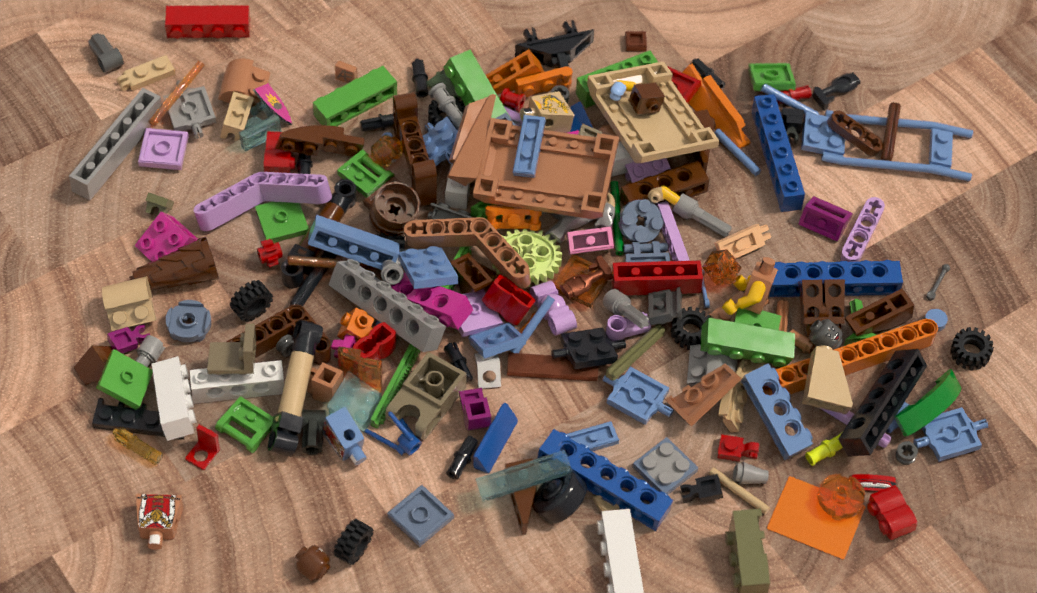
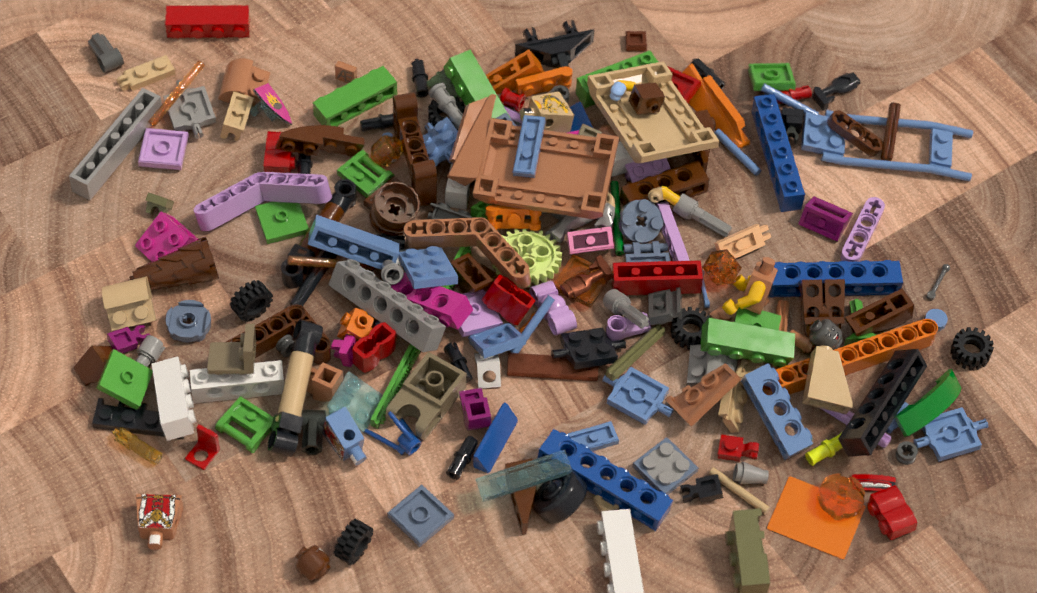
clear light blue tile [239,114,281,152] -> none
red gear [257,239,283,267] -> none
clear orange slope [338,346,383,392] -> none

